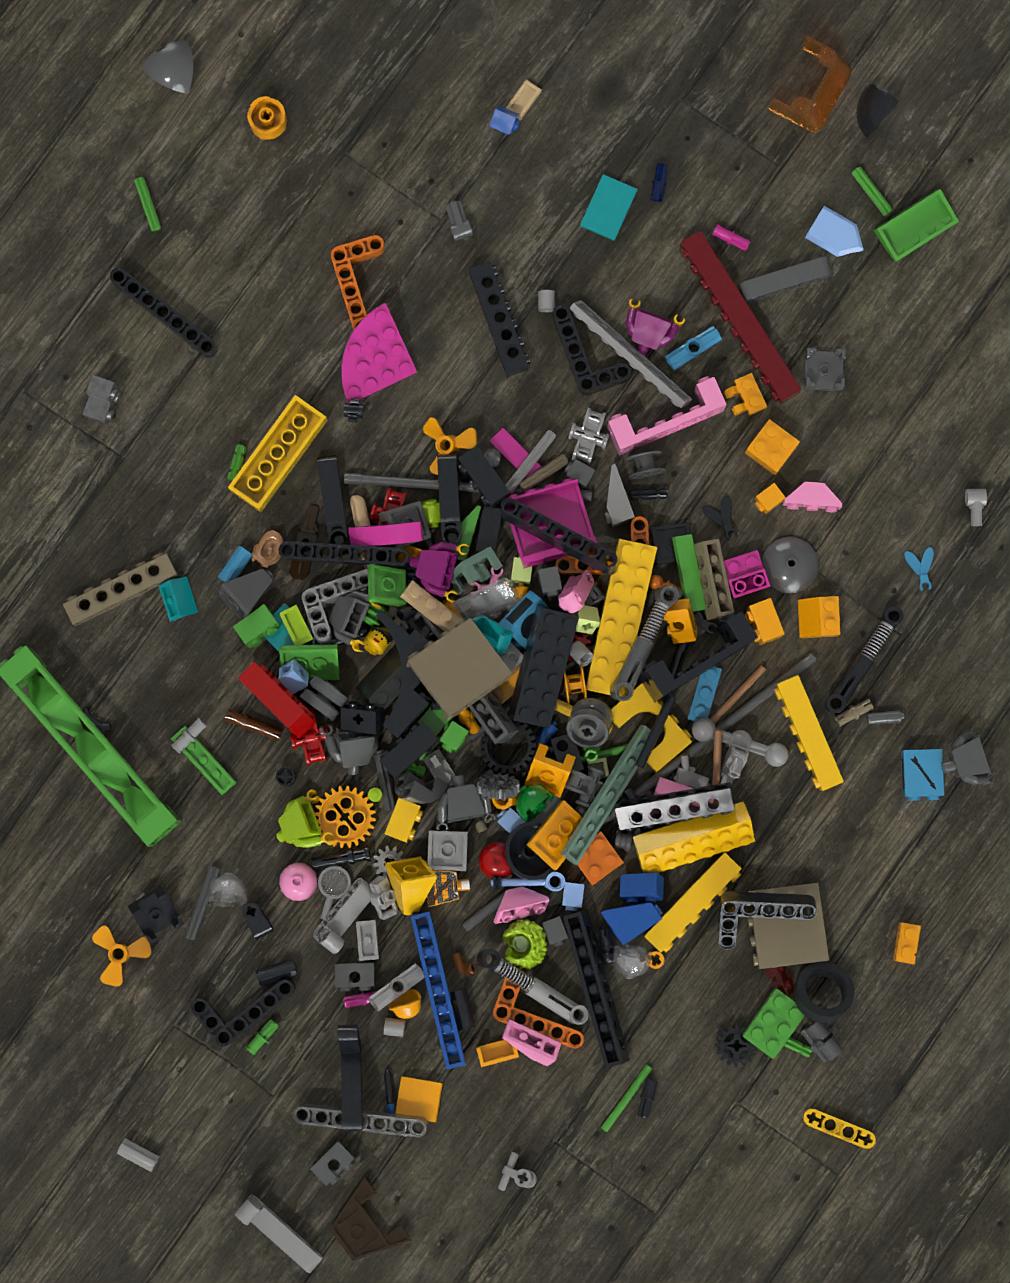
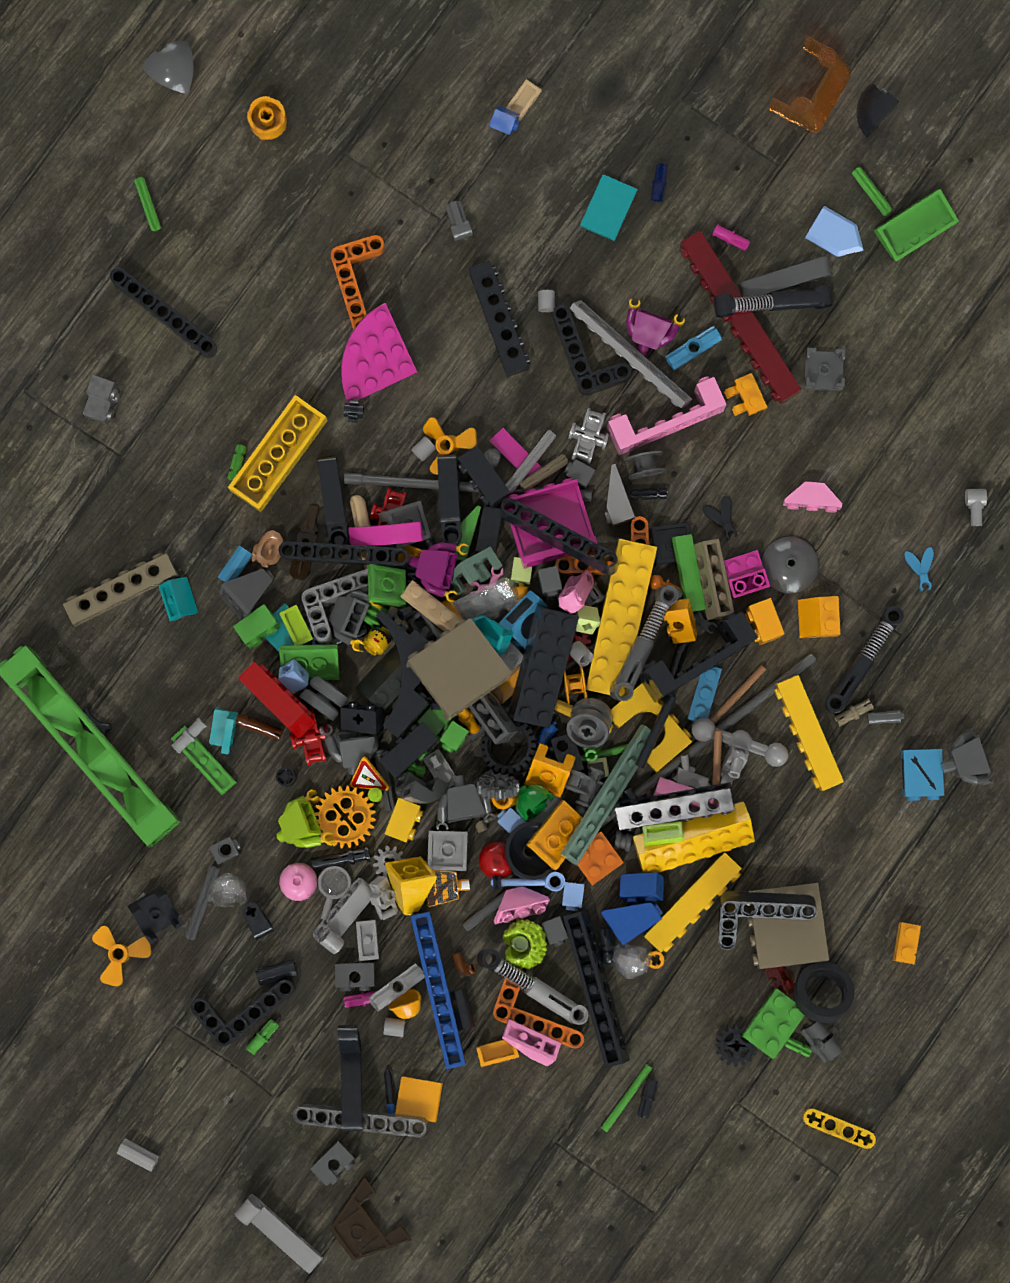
lime head [422,499,441,528] -> none
light grey piece [498,1152,537,1191] -> none
light orange brick [745,419,800,475] -> none
light orange brick [754,483,786,514] -> none
none -> teal panel [209,708,238,755]
none -> dark grey brick [209,837,241,865]
none -> piece [350,756,390,790]
none -> light grey beam [411,436,436,462]
none -> lime tile [643,821,684,847]
none -> black piece [713,286,833,318]

